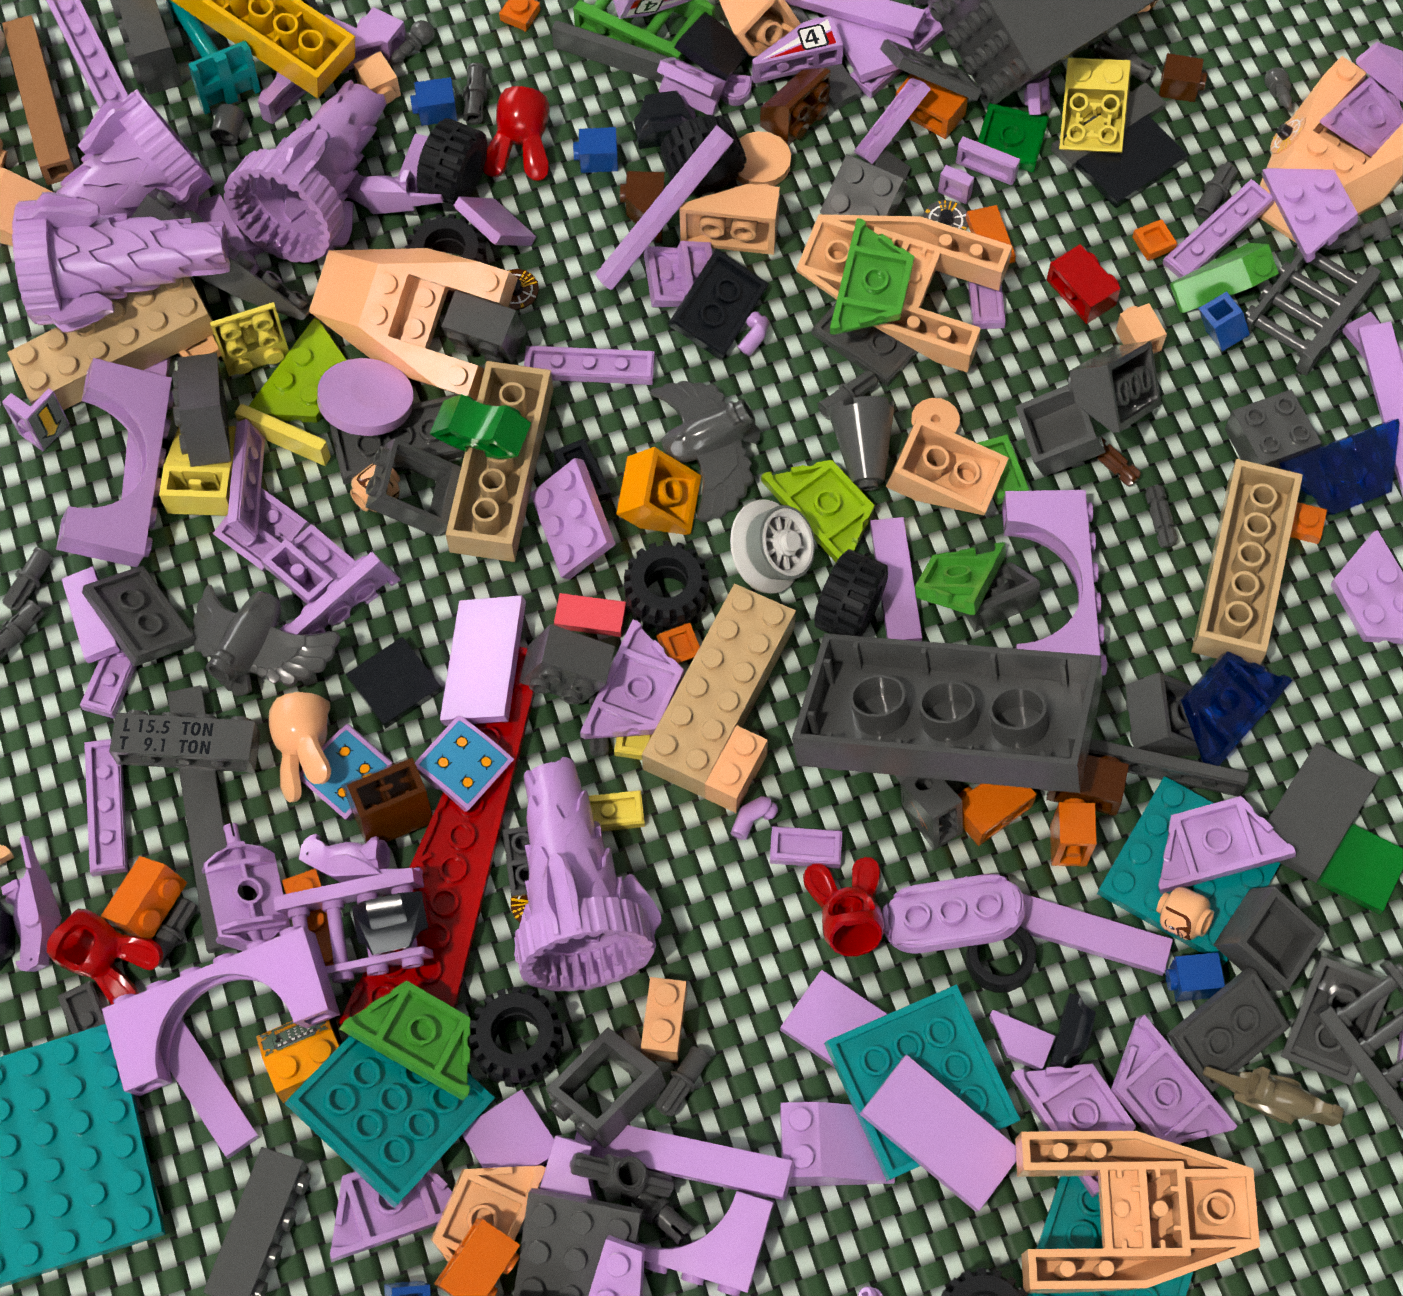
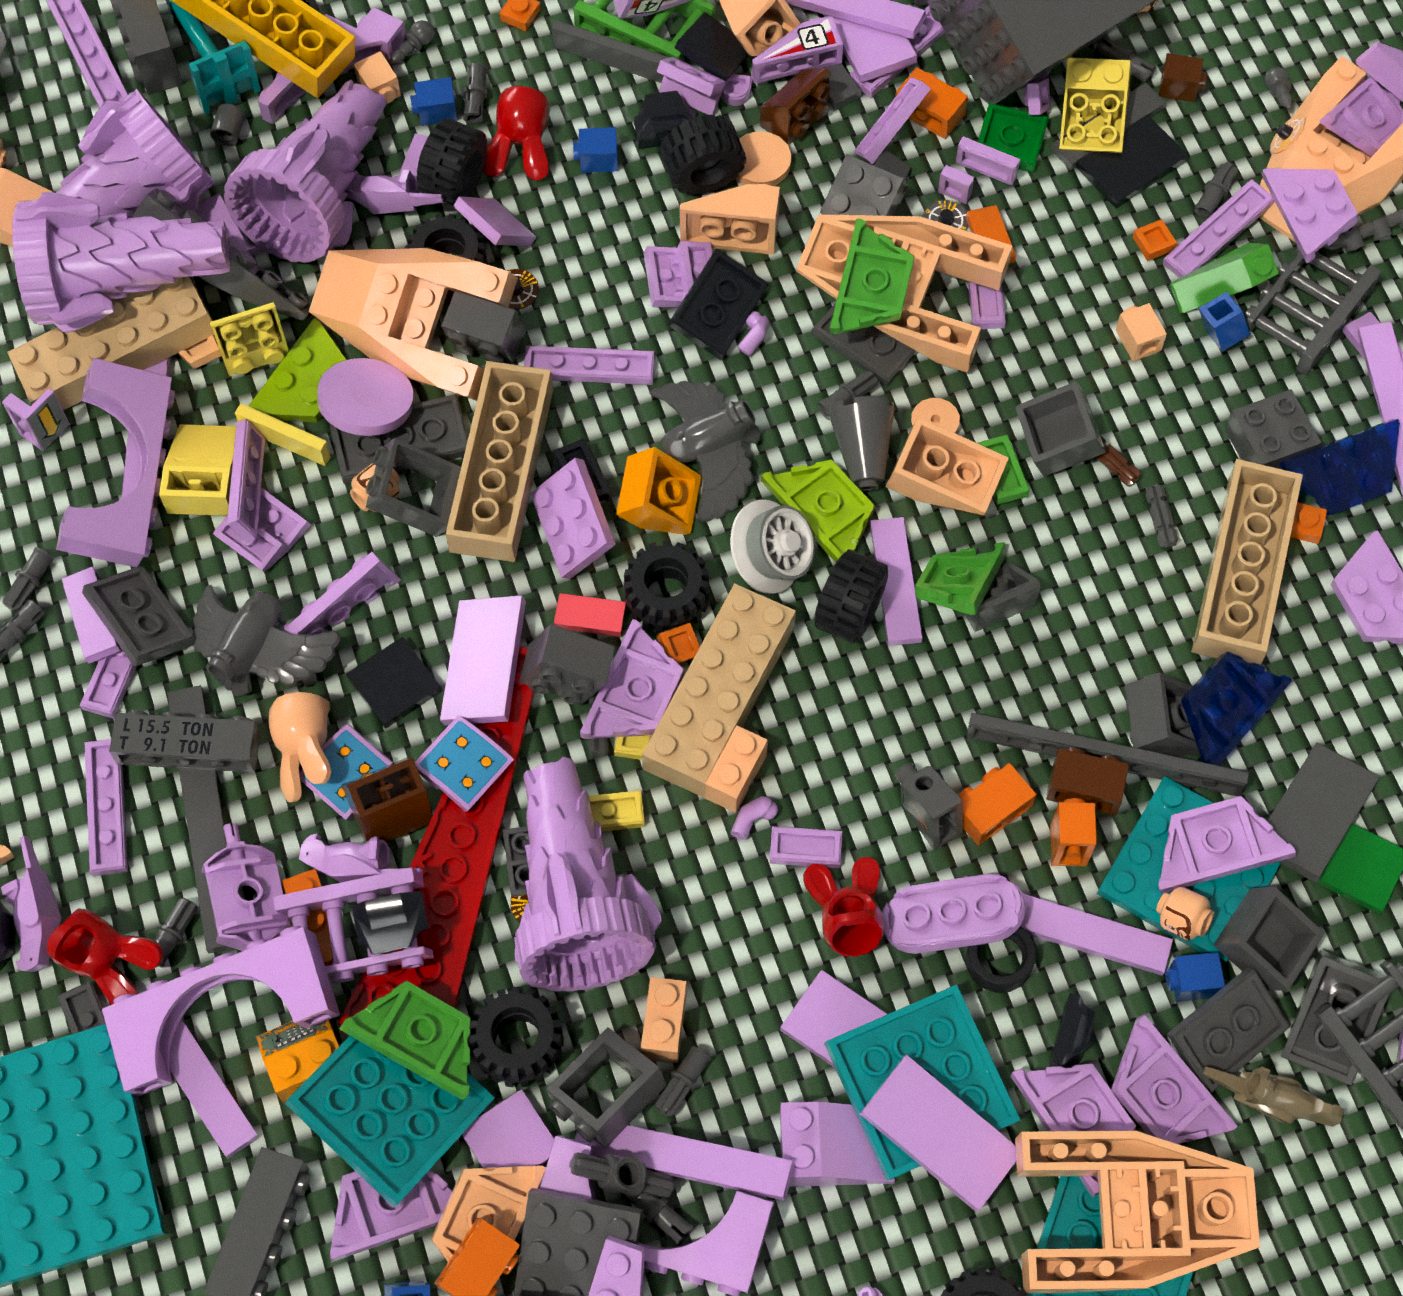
medium nougat brick [2,15,75,185] -> none
orange brick [101,856,188,939] -> none
dark grey brick [172,353,231,467] -> none
lavender brick [261,524,356,604] -> none
green brick [430,394,531,459] -> none
lavender tile [595,125,734,290] -> none
reddish brown slope [620,171,665,243] -> none
dark grey plate [792,633,1103,793] -> none
dark grey tile [880,39,982,101] -> none
lavender tile [989,1010,1055,1071] -> none
lavender arch [1002,490,1107,675] -> none
red brick [1047,244,1121,324] -> none
dark grey slope [1068,341,1162,433] -> none

